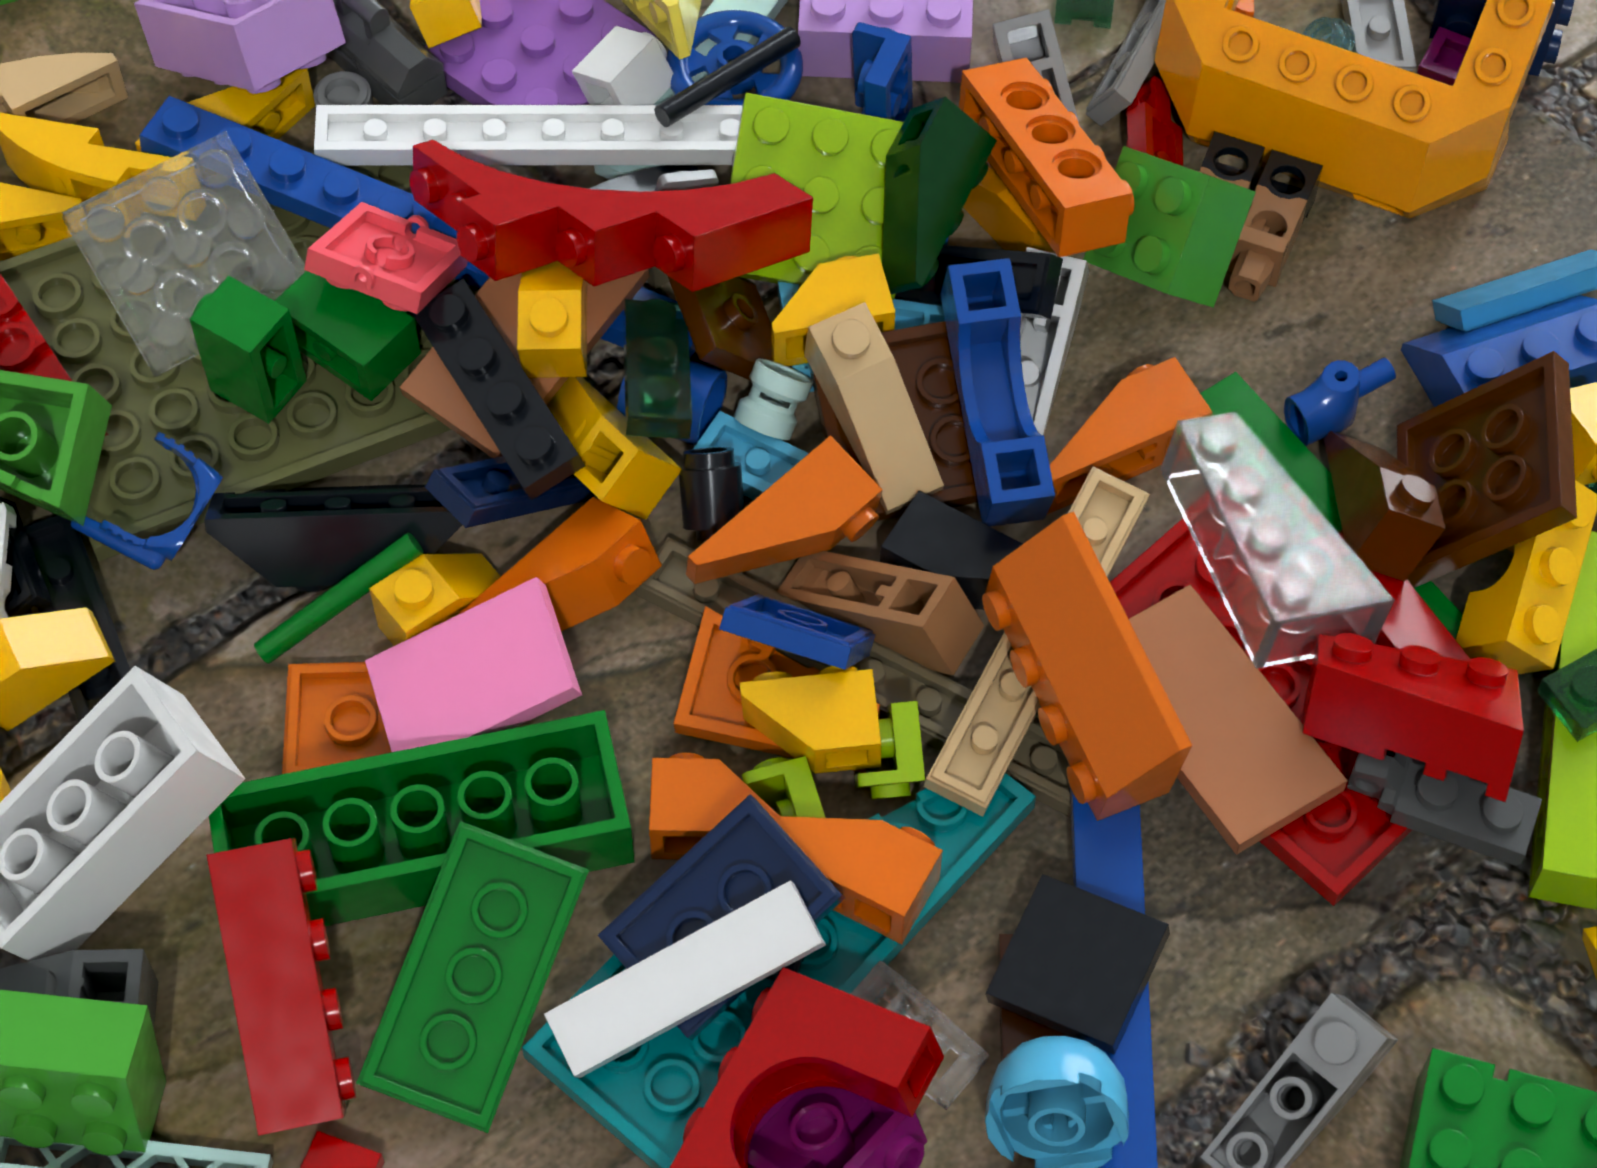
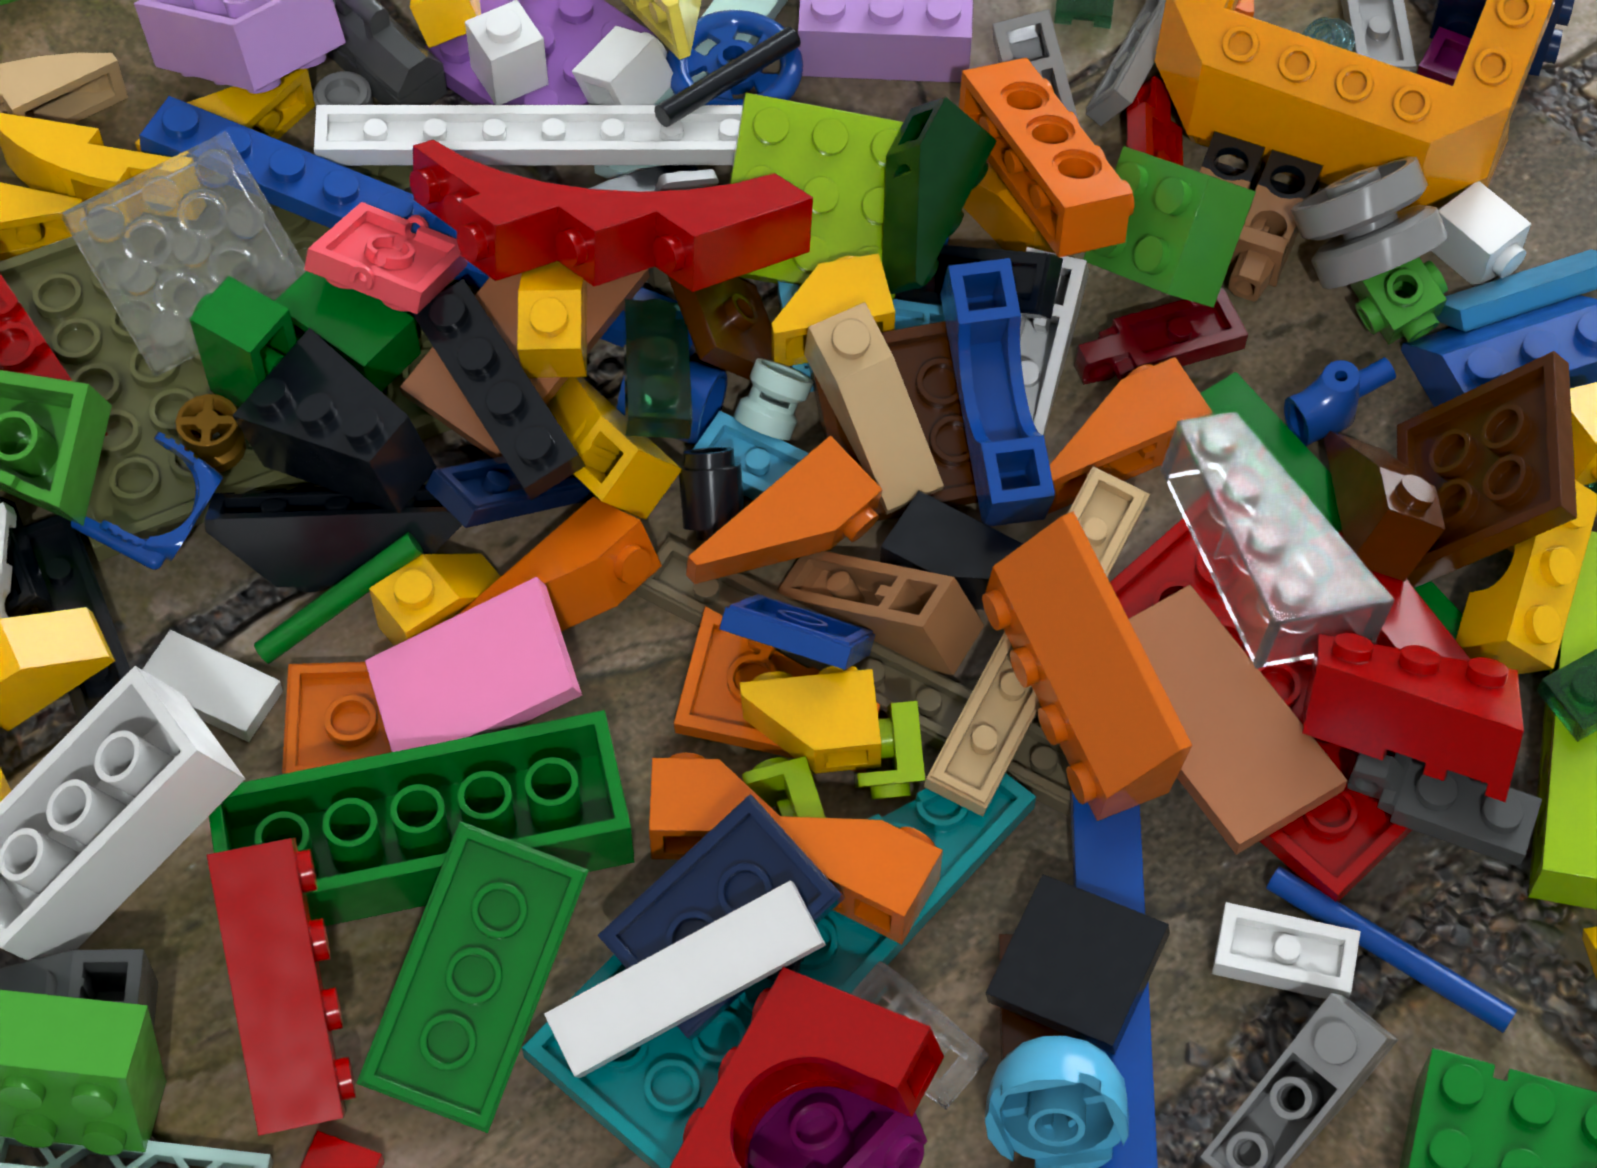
blue bracket [852,22,913,122] -> none
none -> white tile [142,630,283,742]
none -> pearl gold wheel [175,394,246,473]
none -> black wedge [232,328,437,513]
none -> white brick [465,0,549,105]
none -> dark red hinge [1074,288,1248,385]
none -> white plate [1211,902,1361,999]
none -> blue bar [1266,866,1517,1033]
none -> light grey wheel [1291,156,1448,289]
none -> bright green brick [1350,257,1448,345]
none -> white brick [1431,181,1531,287]

